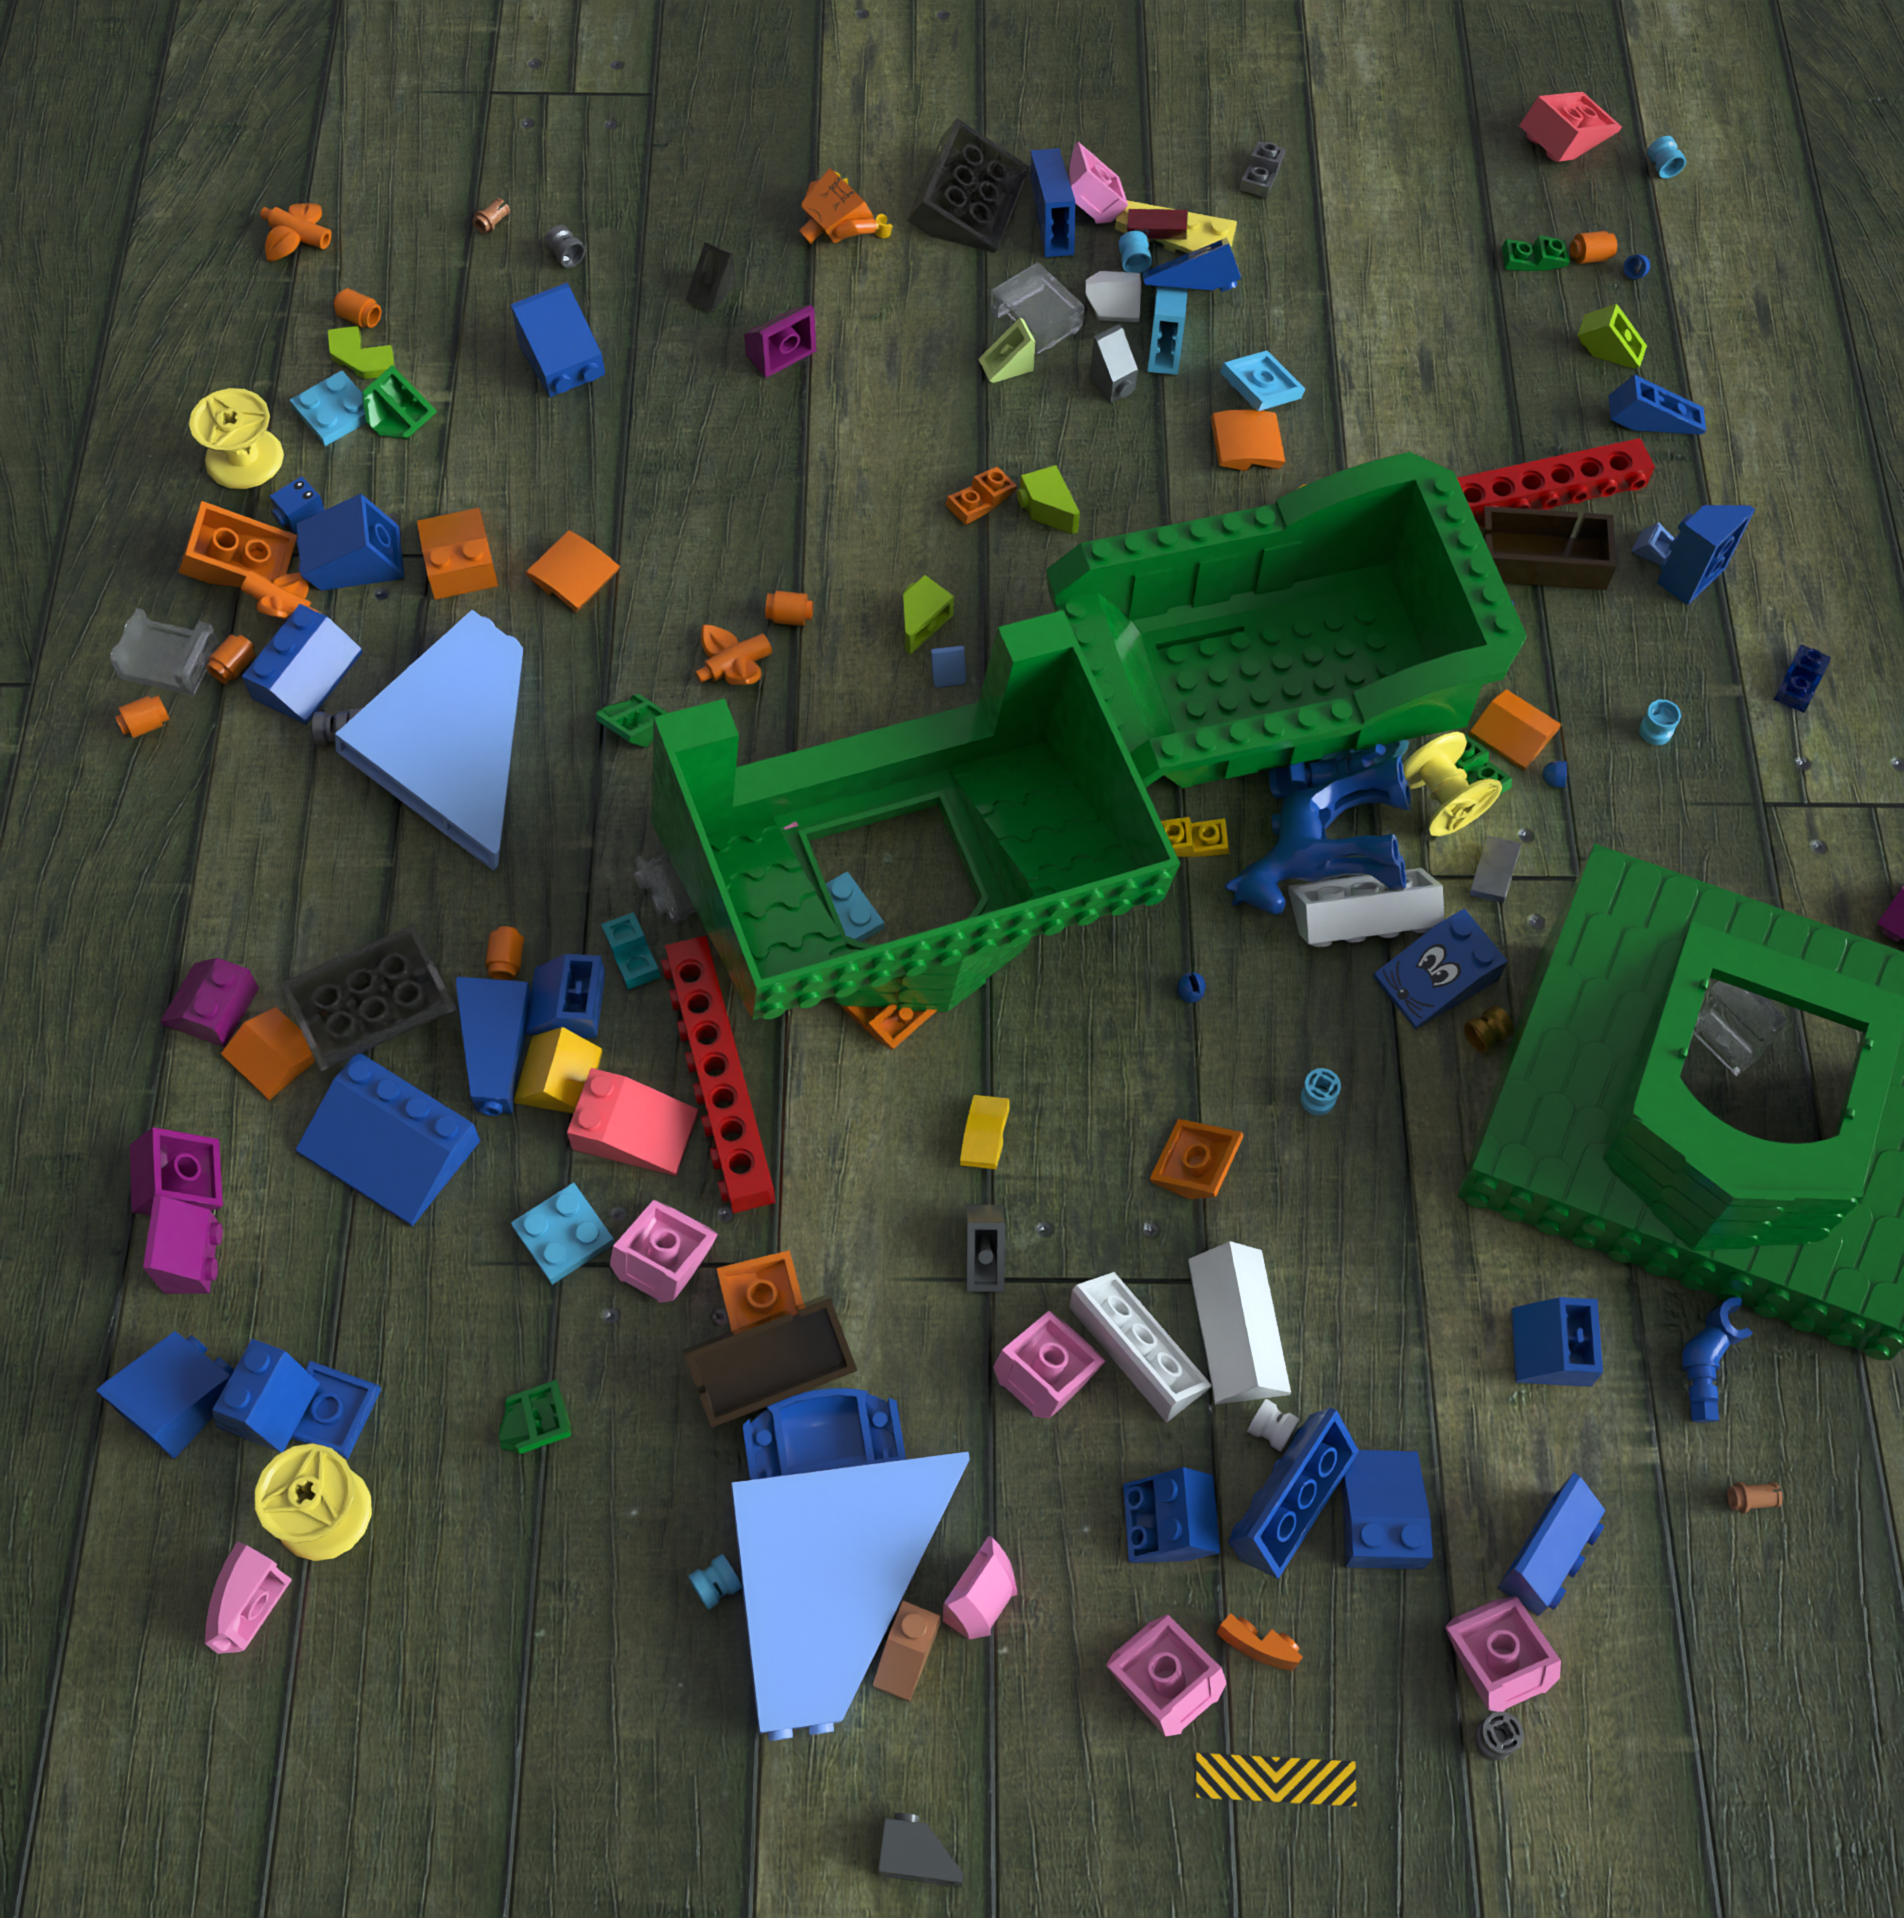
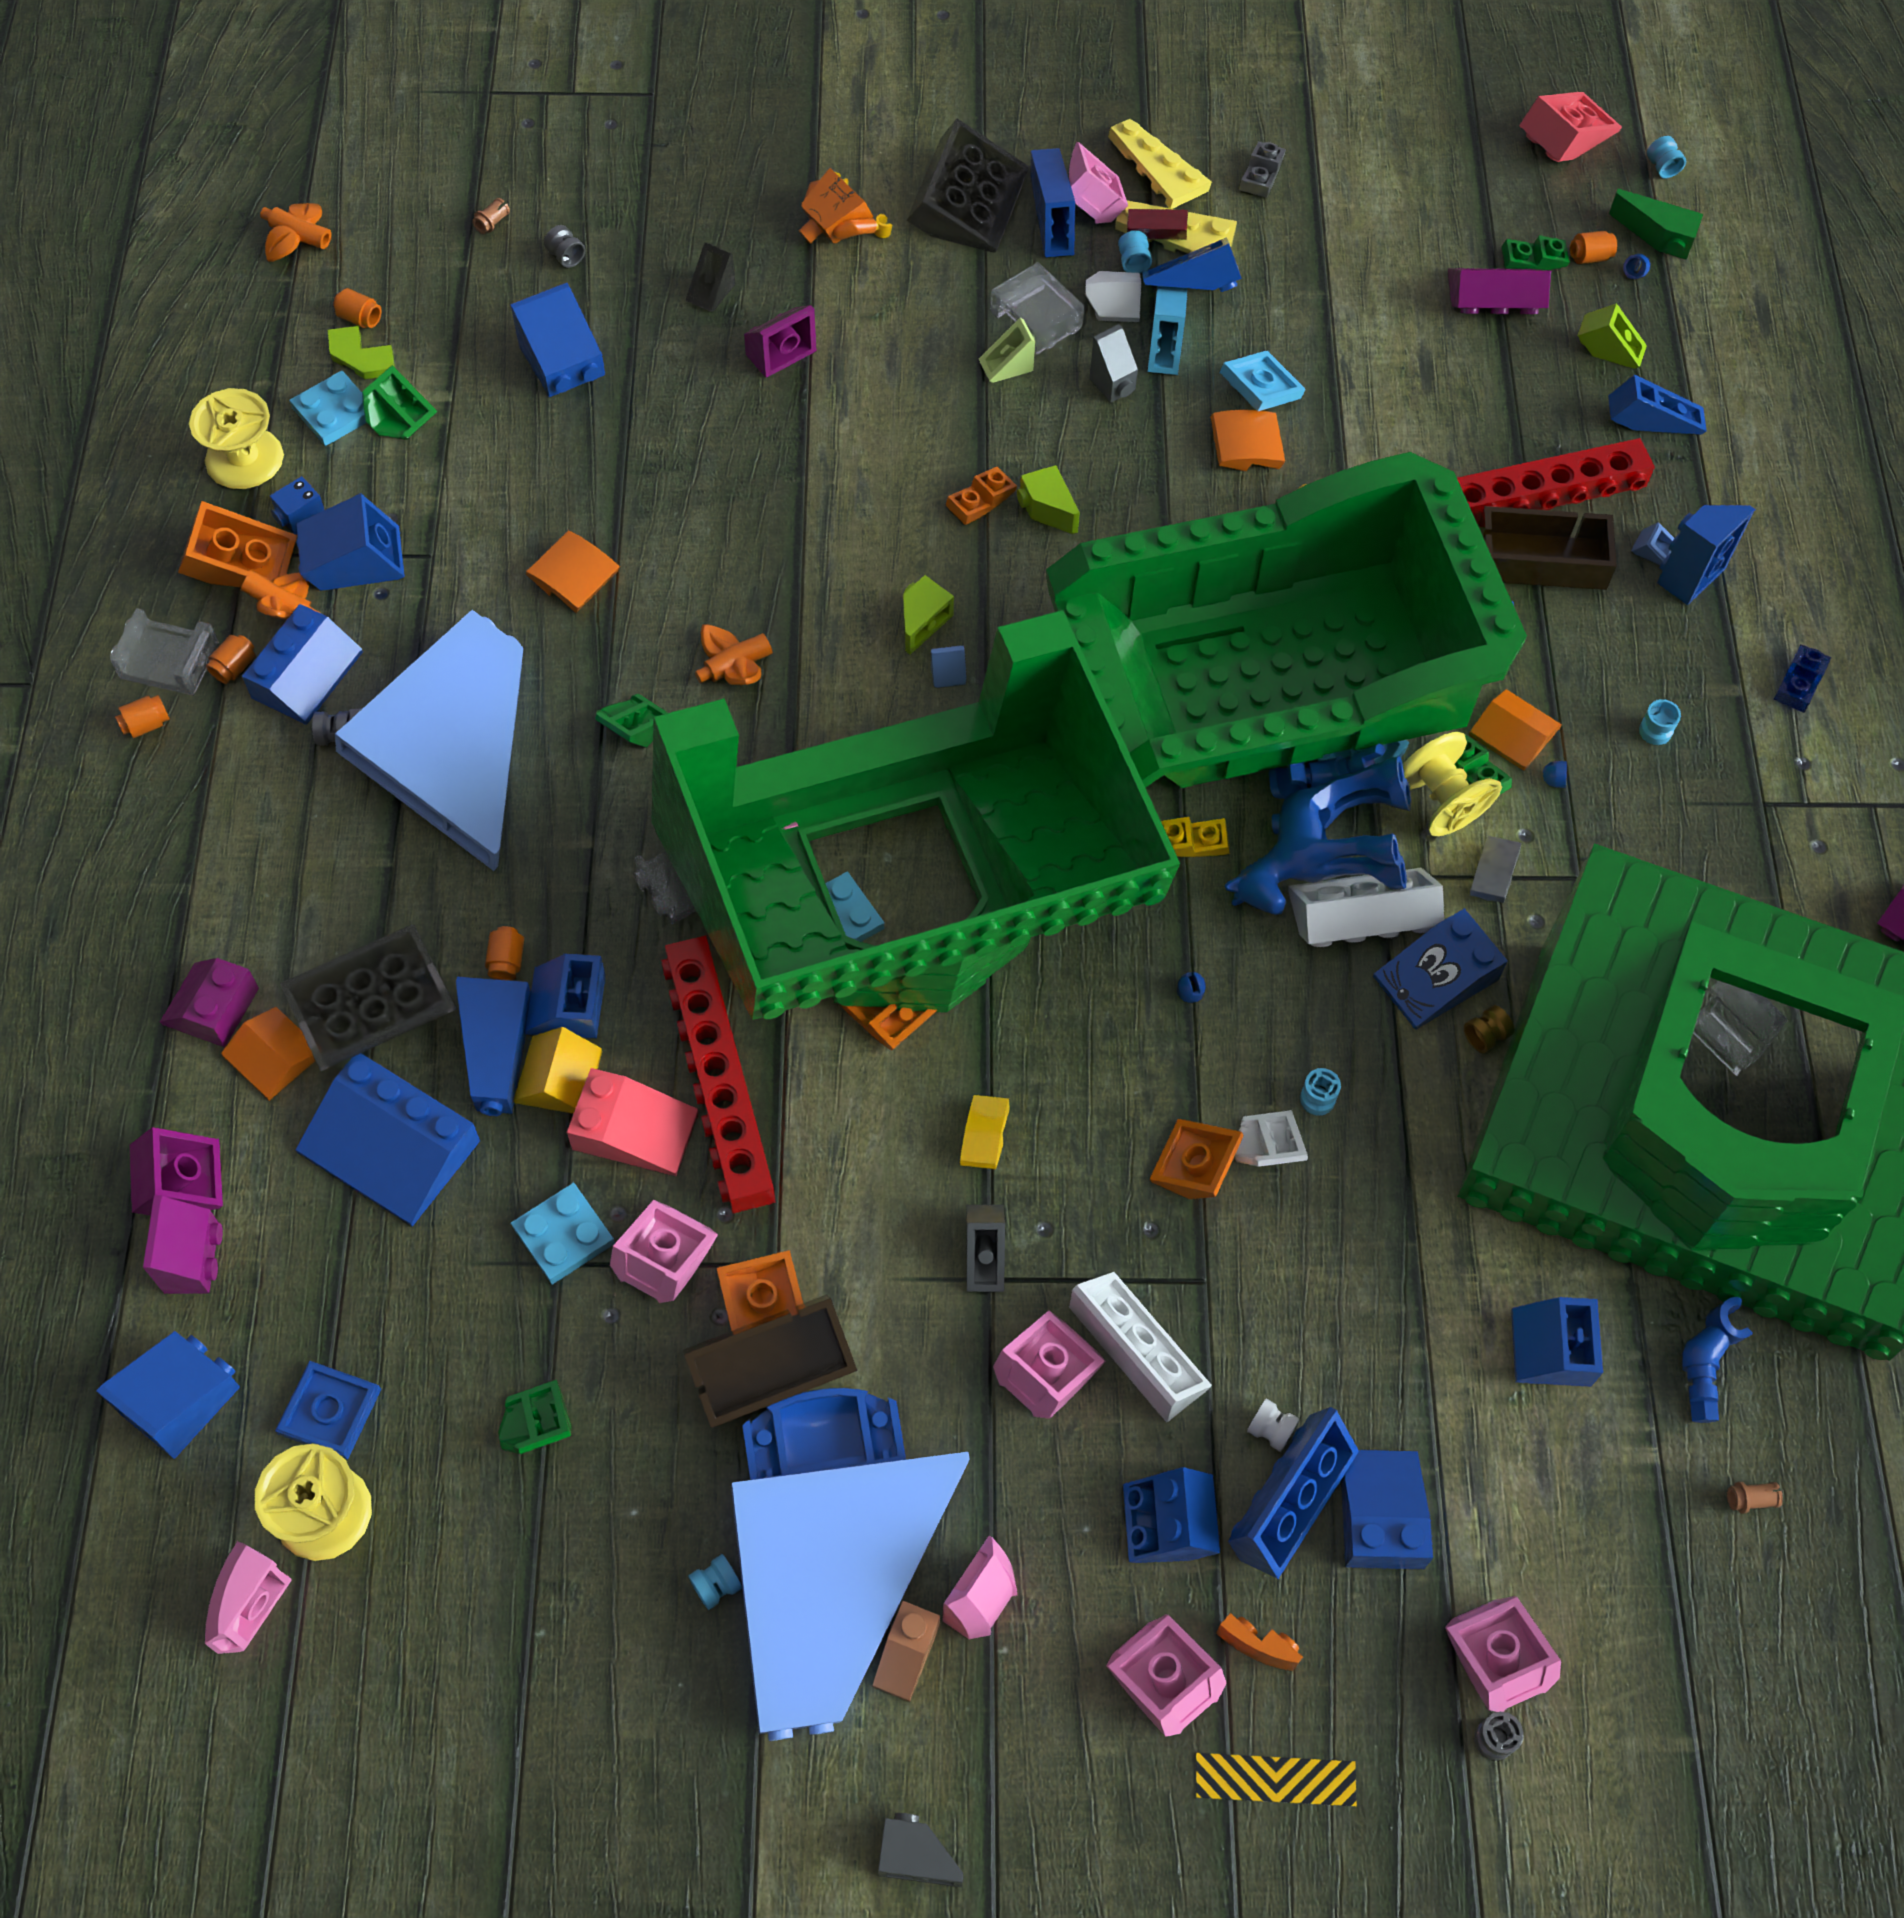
blue slope [212,1338,320,1453] -> none
orange slope [417,507,498,600] -> none
teal slope [601,912,661,990] -> none
orange brick [765,591,814,626] -> none
white slope [1188,1241,1291,1405] -> none
slope [1497,1472,1605,1616] -> none
none -> light yellow wing [1108,119,1212,209]
none -> white slope [1234,1110,1308,1167]
none -> magenta slope [1448,268,1551,314]
none -> green slope [1609,188,1703,260]

